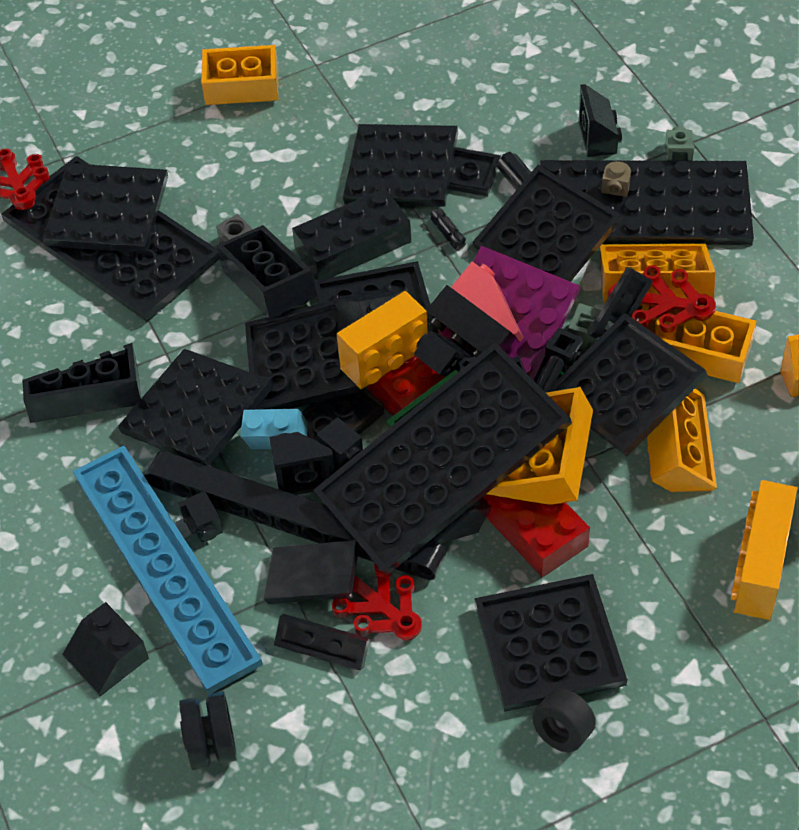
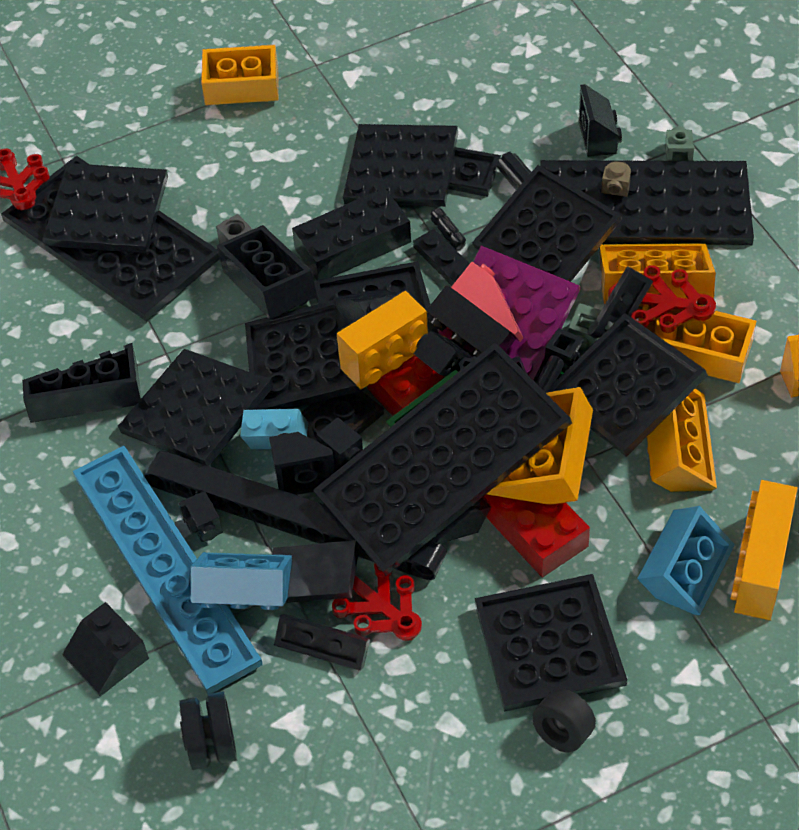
none -> dark azure slope [191,552,292,610]
none -> black plate [413,229,470,286]
none -> dark azure slope [637,506,735,615]

